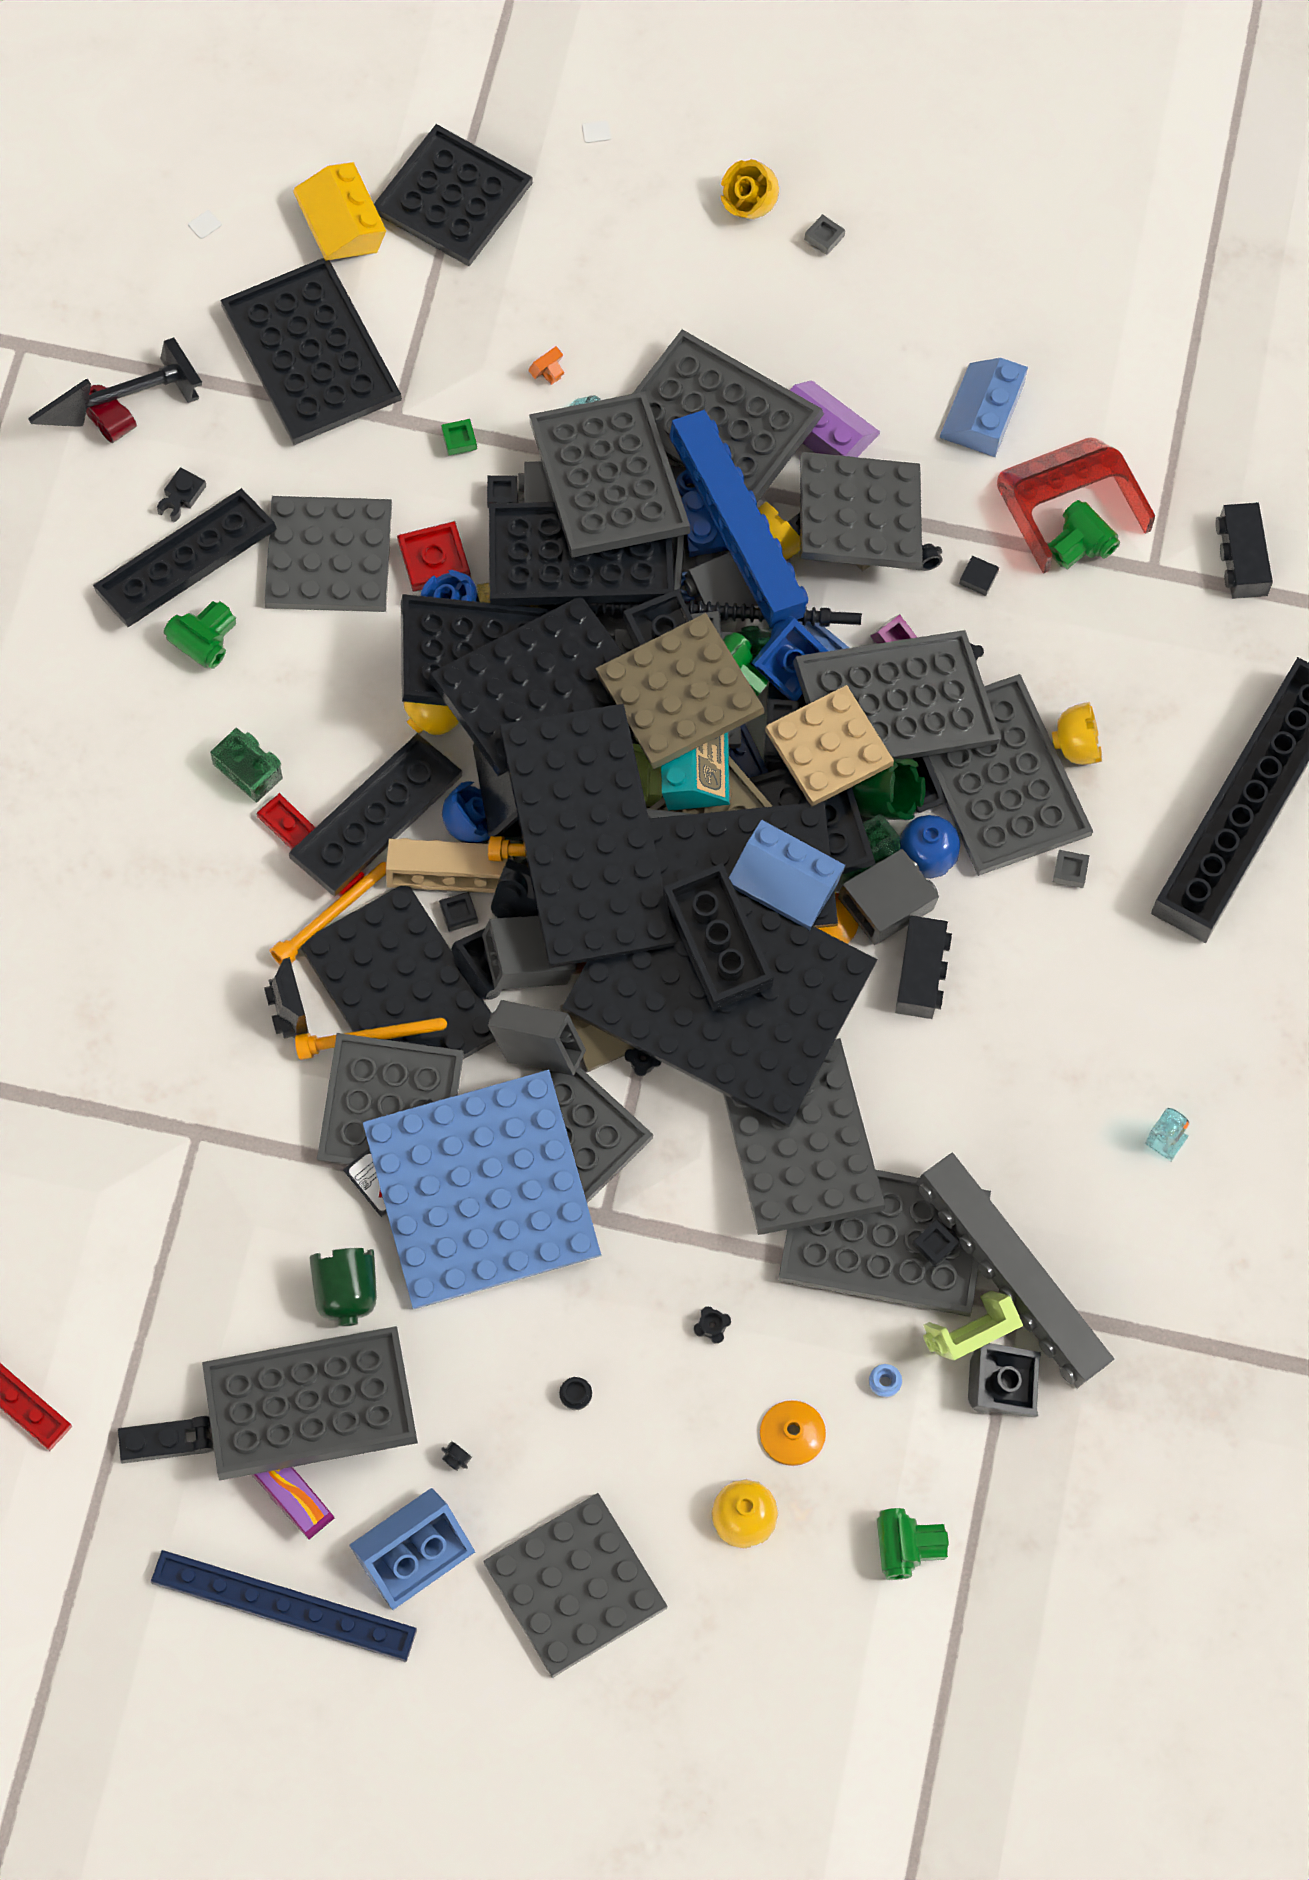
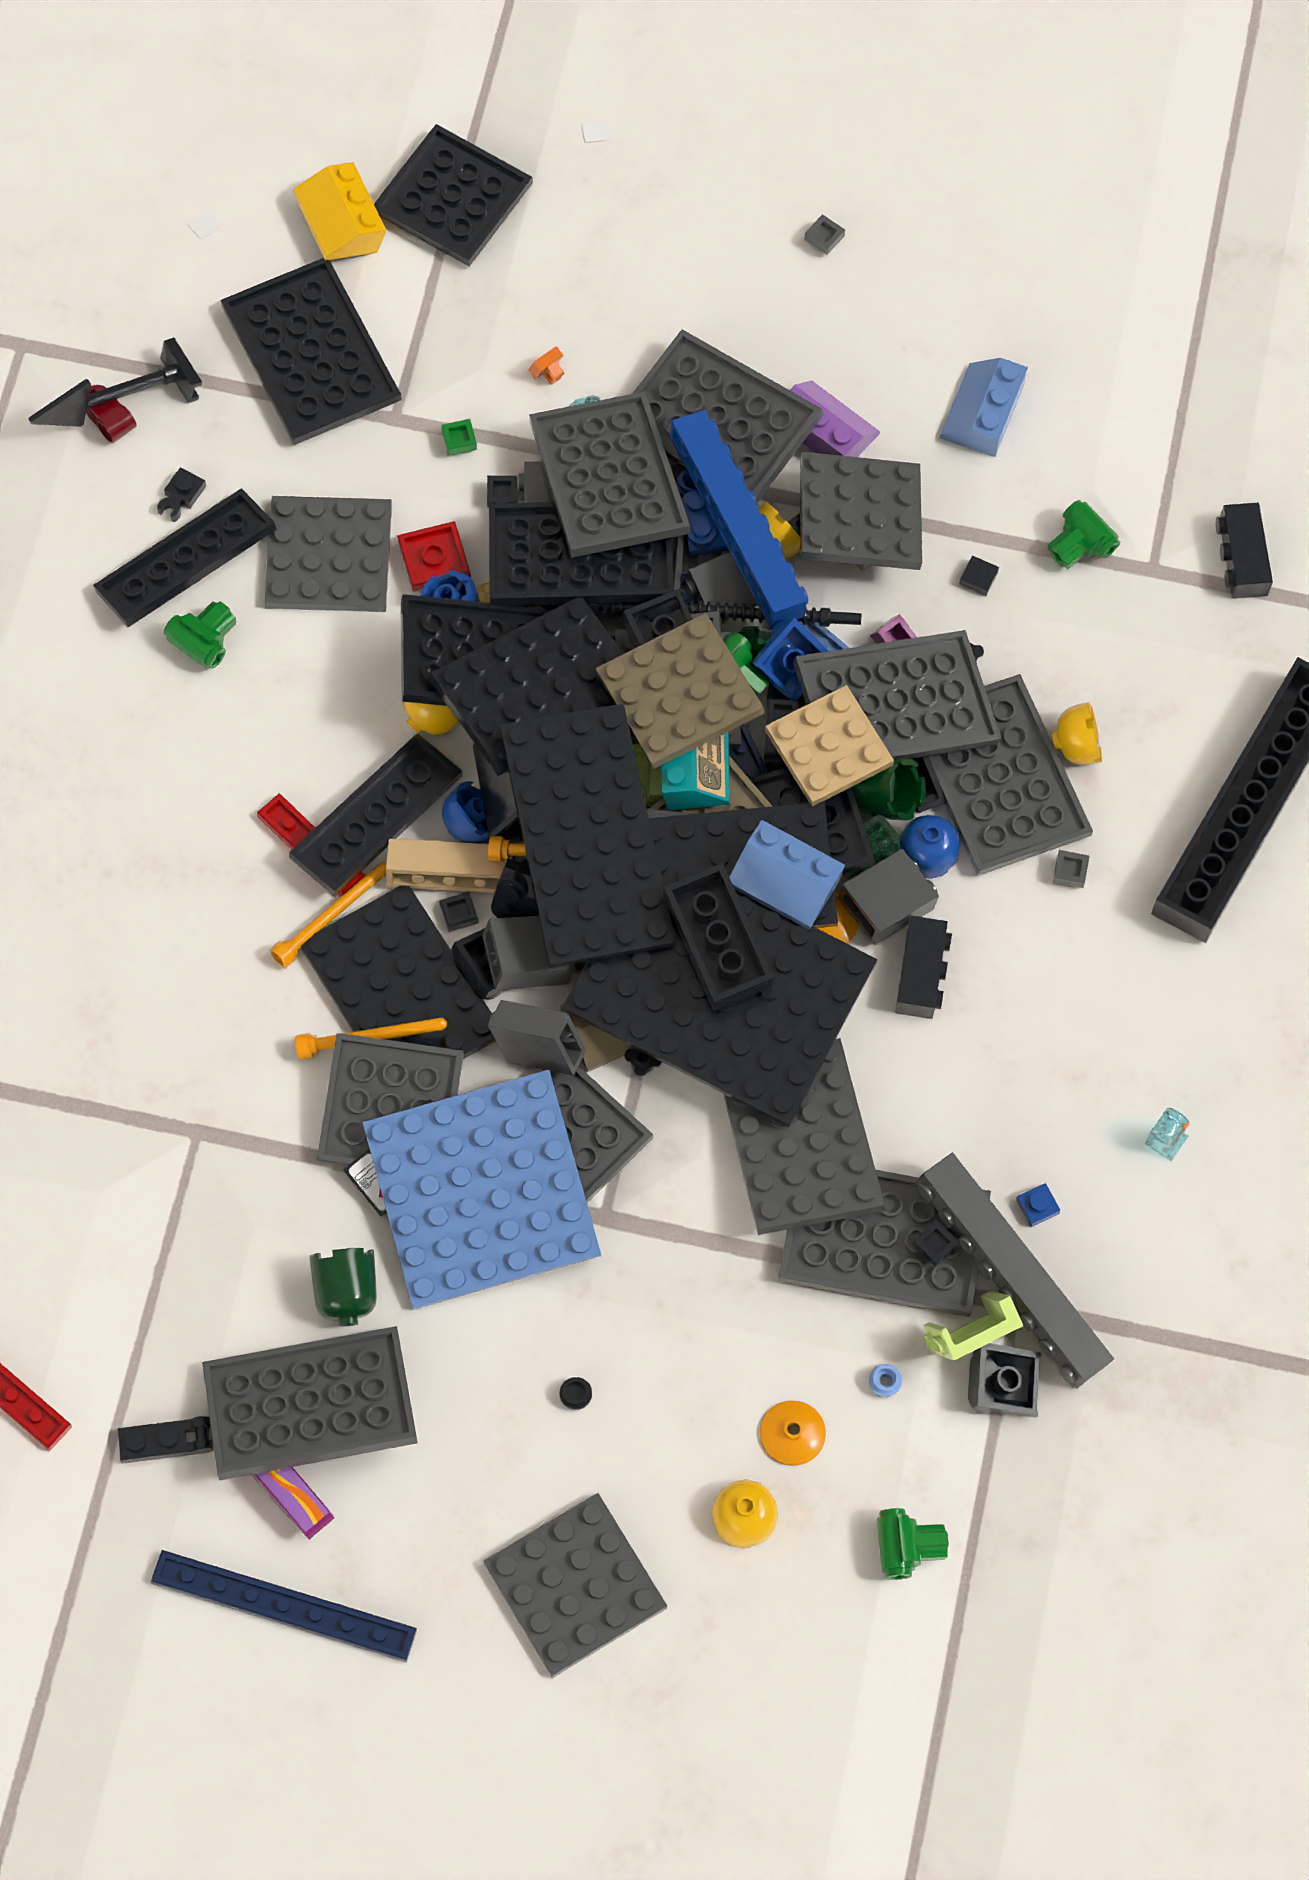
clear green brick [210,727,283,803] -> none
black slope [264,957,309,1039] -> none
medium blue slope [349,1488,475,1610] -> none
black plate [441,1441,472,1471] -> none
black plate [694,1306,731,1344] -> none
yellow cylinder [721,159,779,219] -> none
black plate [921,543,943,571] -> none
clear red windscreen [997,437,1155,573] -> none
none -> blue plate [1016,1183,1061,1227]

